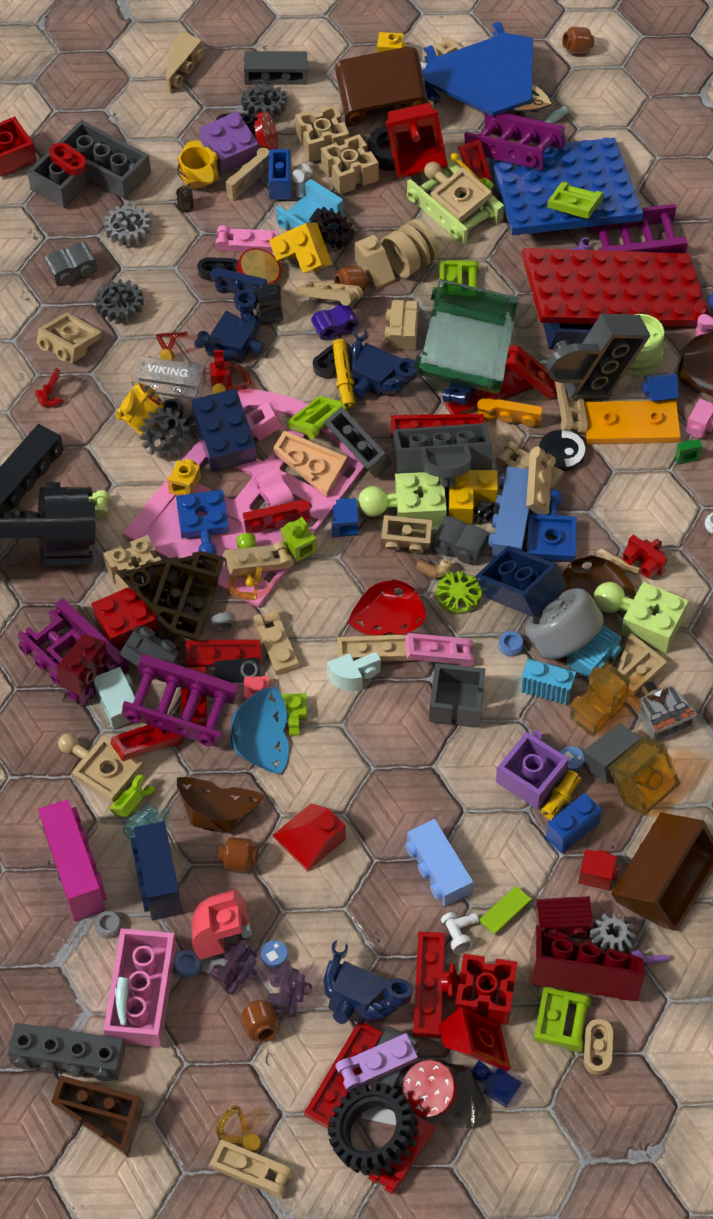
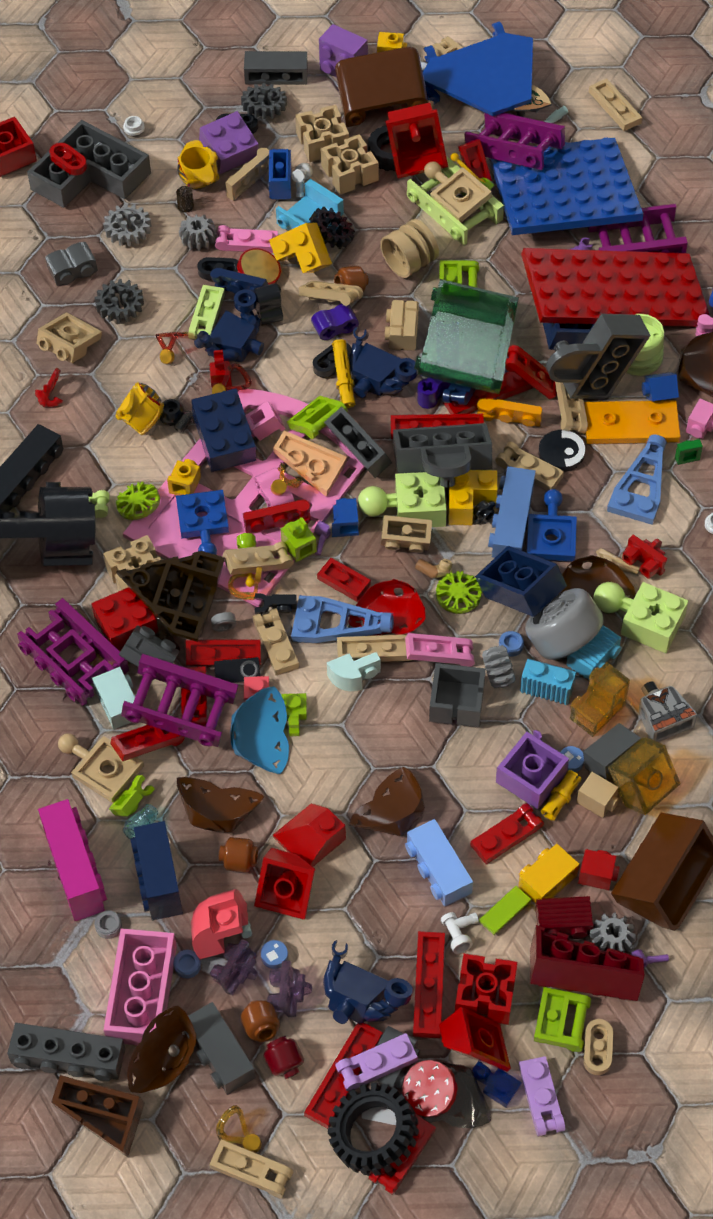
dark red brick [57,633,108,695] -> none
light aqua helmet [115,977,129,1026] -> none
clear brick [131,356,206,399] -> none
dark grey gear [138,407,190,458] -> none
tan slope [166,31,204,94] -> none
red tile [254,111,278,150] -> none
tan slope [355,235,395,290] -> none
dark grey brick [433,516,489,564] -> none
red plate [441,963,460,998] -> none
tan plate [526,446,556,515] -> none
blue brick [546,793,602,853] -> none
lime plate [548,181,604,219] -> none
dark orange head [562,27,595,55] -> none
tan wing [614,633,667,697] -> none
none -> lime wheel [116,482,160,520]
none -> white plate [123,116,145,136]
none -> reddish brown piece [127,1006,196,1093]
none -> light grey gear [179,214,217,251]
none -> dark grey brick [183,1002,256,1095]
none -> yellowish green plate [188,285,225,339]
none -> red slope [254,848,315,920]
none -> black plate [255,593,297,614]
none -> dark red head [264,1035,304,1080]
none -> piece [270,462,304,496]
none -> medium blue plate [291,595,394,643]
none -> medium lavender hand [314,521,331,556]
none -> red plate [317,558,371,602]
none -> medium lavender brick [319,24,368,78]
none -> reddish brown piece [349,767,425,836]
none -> dark purple axle [417,365,454,409]
none -> red plate [470,803,544,865]
none -> light grey gear [482,645,515,688]
none -> yellow brick [518,843,579,904]
none -> lavender plate [518,1056,565,1137]
none -> tan brick [577,772,619,818]
none -> tan plate [589,78,642,131]
none -> medium blue plate [607,434,667,525]

